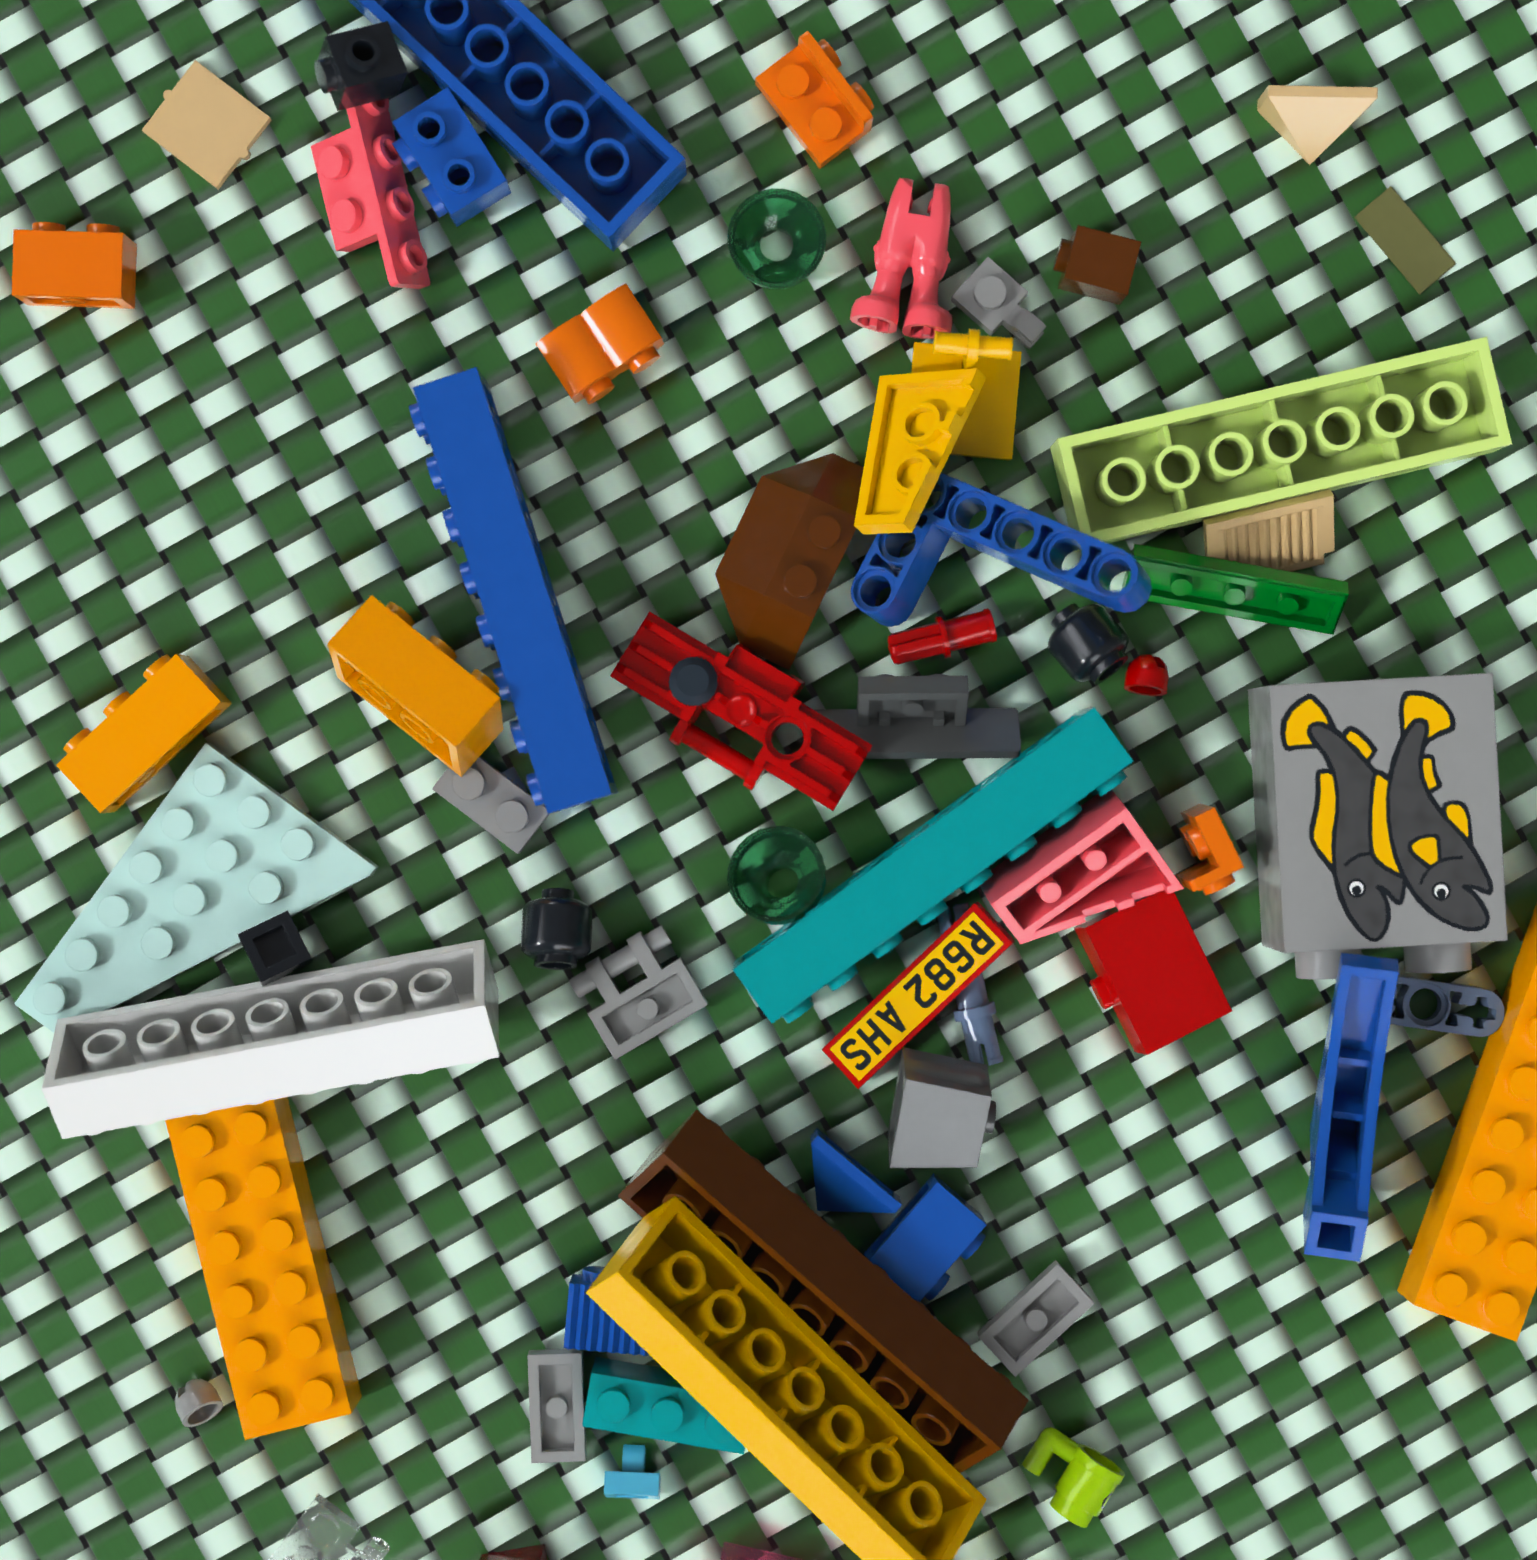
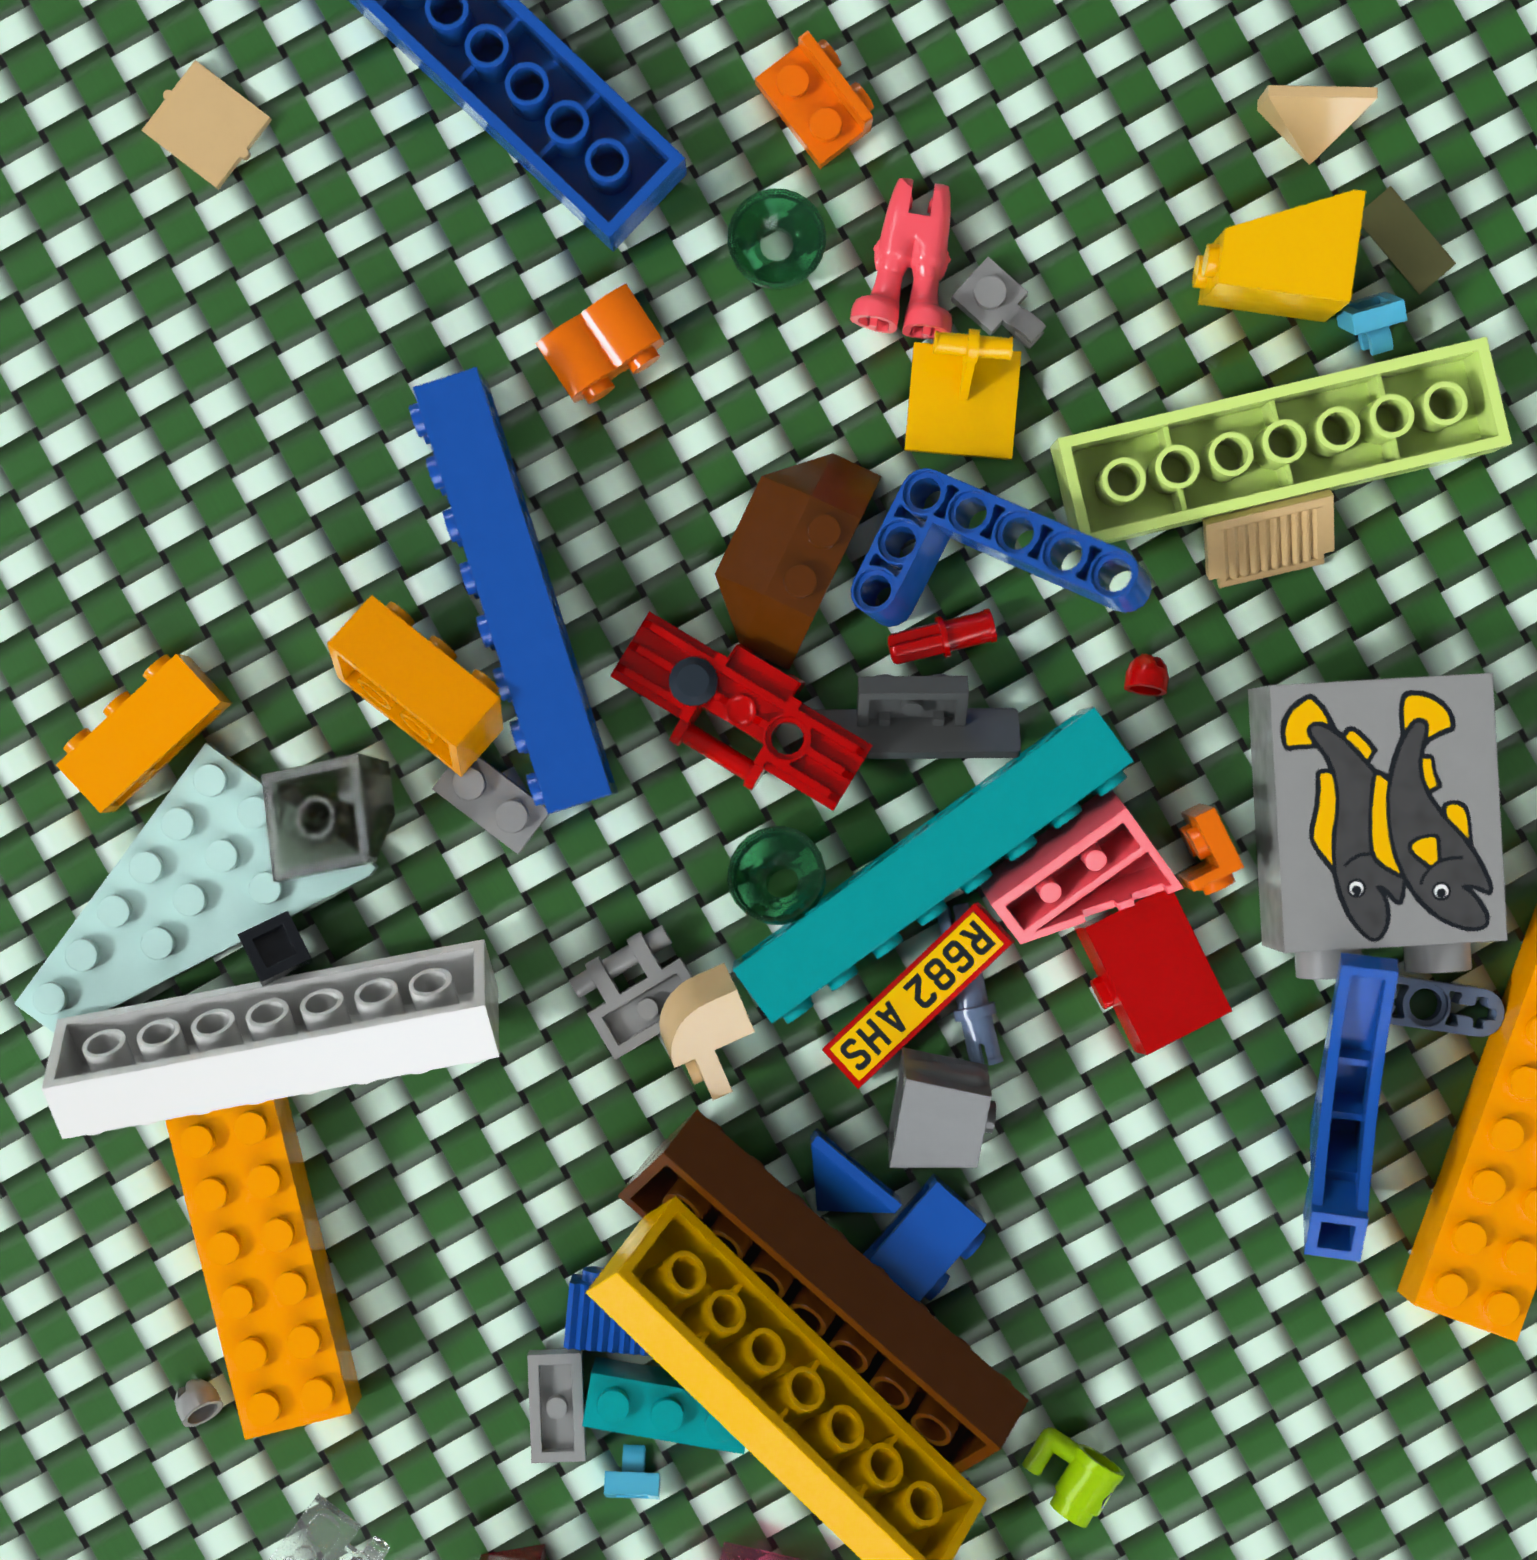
orange brick [12,222,137,309] -> none
coral bracket [311,98,430,289] -> none
black brick [314,21,408,111] -> none
blue brick [392,87,511,227] -> none
black head [521,888,592,970] -> none
yellow wing [854,368,987,534] -> none
light grey plate [977,1260,1095,1377] -> none
black head [1048,603,1129,685] -> none
reddish brown brick [1053,225,1141,305] -> none
green tile [1122,544,1349,635] -> none
none -> clear smoke slope [261,753,395,882]
none -> tan brick [659,963,755,1100]
none -> yellow slope [1192,190,1366,322]
none -> medium azure tile [1336,291,1408,356]

